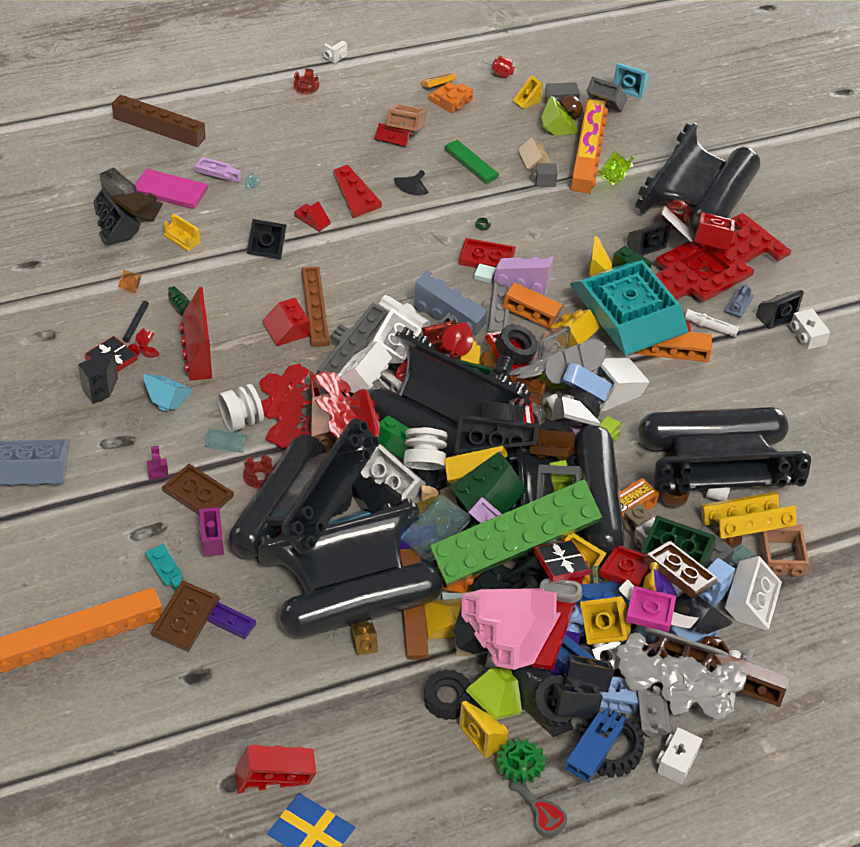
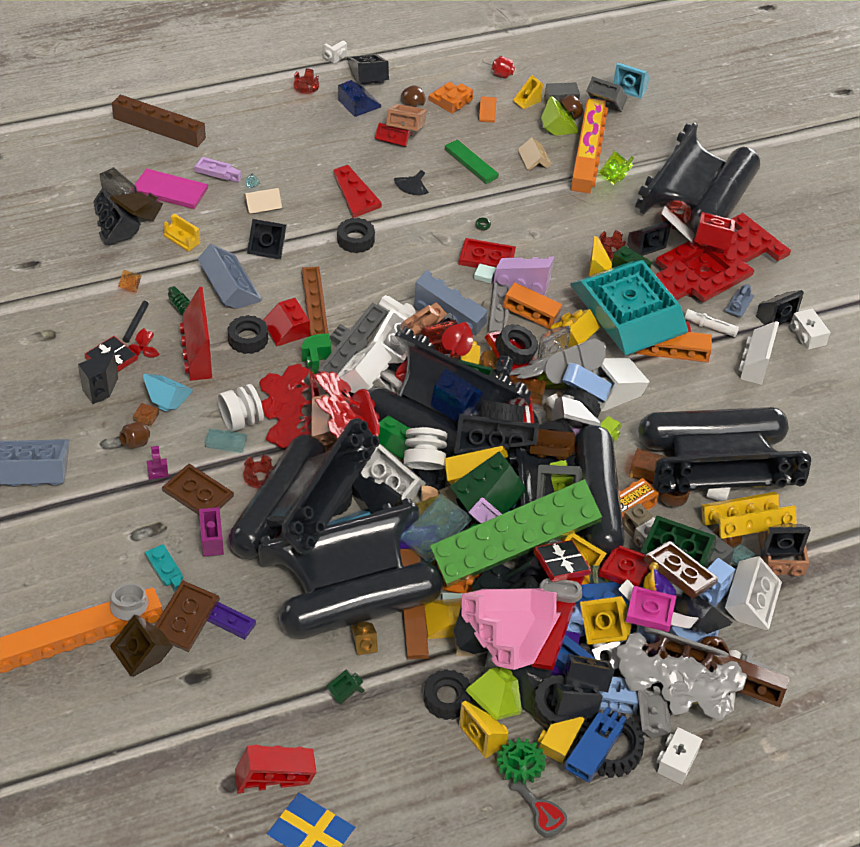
red slope [294,201,331,232] -> none
light orange tile [421,73,456,88] -> none
dark grey brick [533,163,558,187] -> none
none -> light grey piece [110,583,148,620]
none -> dark brown slope [110,614,173,677]
none -> reddish brown head [119,422,150,449]
none -> clear orange plate [133,403,159,427]
none -> sand blue slope [198,243,262,309]
none -> black tyre [228,315,268,354]
none -> tan panel [243,188,282,214]
none -> green brick [302,333,331,374]
none -> dark green bracket [326,669,365,704]
none -> black tyre [337,218,375,253]
none -> clear blue slope [338,80,381,117]
none -> black slope [347,54,389,85]
none -> reddish brown hair [401,85,426,107]
none -> nougat plate [401,302,447,336]
none -> clear blue slope [431,368,483,423]
none -> orange slope [479,96,497,123]
none -> yellow slope [537,717,584,764]
none -> clear red piece [599,230,626,258]
none -> clear orange brick [629,448,667,484]
none -> white slope [739,321,779,385]
none -> black slope [761,523,811,556]

